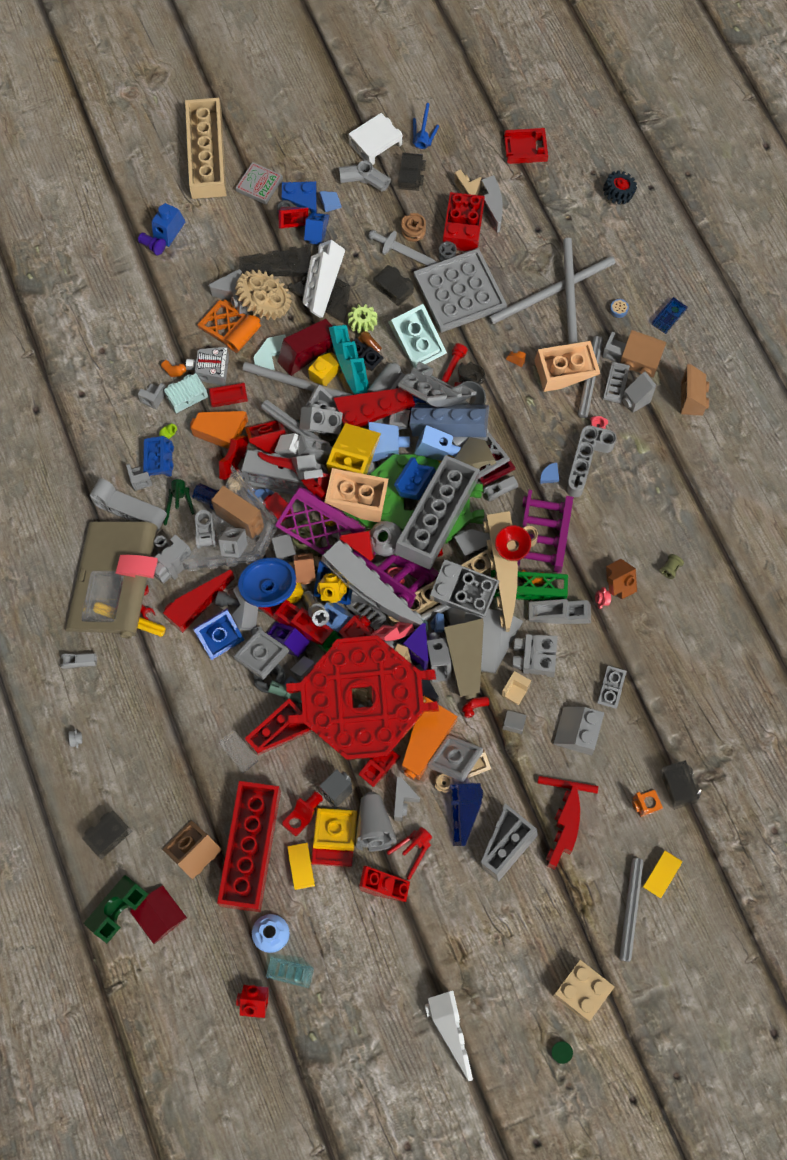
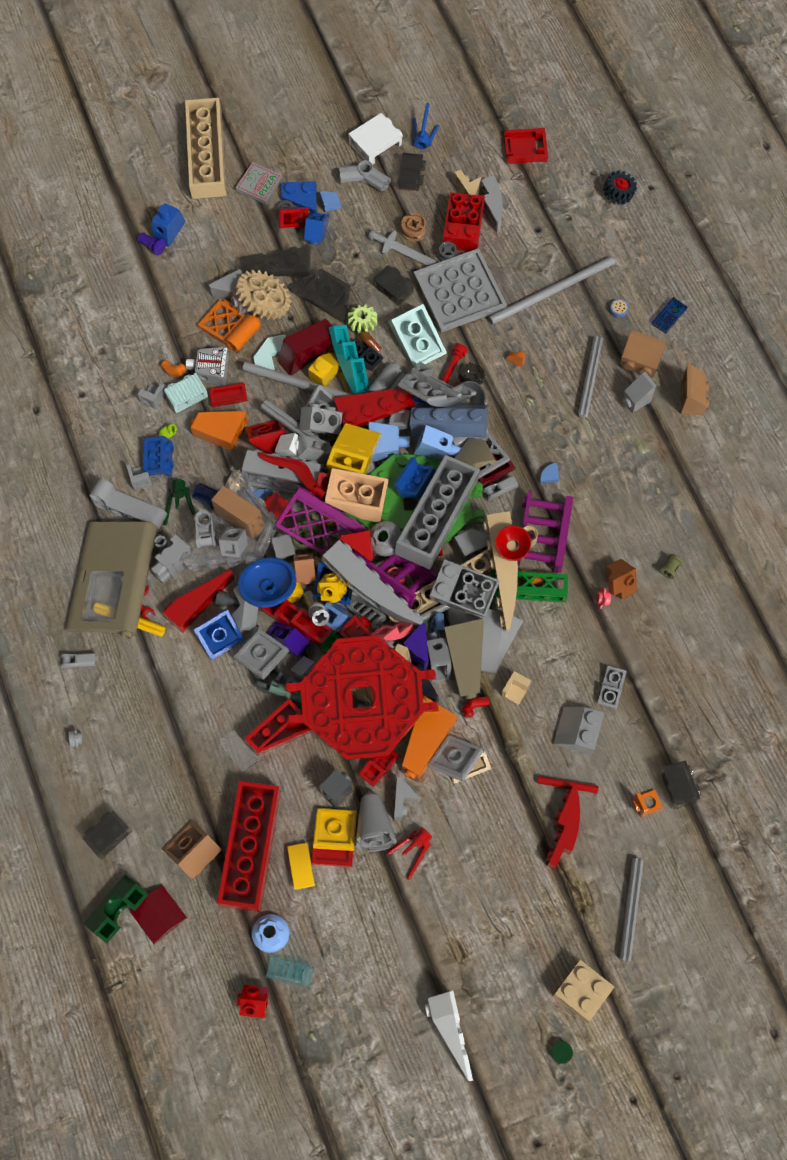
coral slope [116,555,158,579] -> none
red tile [219,435,248,480] -> none
red bracket [282,791,323,836] -> none
light grey slope [291,454,323,480] -> none
white wedge [303,240,345,318] -> none
red slope [359,866,410,902] -> none
tan plate [435,773,454,793] -> none
clear blue slope [450,783,483,846] -> none
light grey wedge [481,804,538,882] -> none
light grey slope [503,710,527,734] -> none
light grey hips [513,634,558,678] -> none
light grey slope [529,599,591,624] -> none
light nougat slope [534,341,600,392] -> none
light grey piece [563,238,578,344] -> none
light grey beam [567,426,616,497] -> none
coral plate [590,416,608,429] -> none
light grey panel [603,332,626,363] -> none
light grey slope [603,362,630,404] -> none
yellow slope [643,850,683,898] -> none

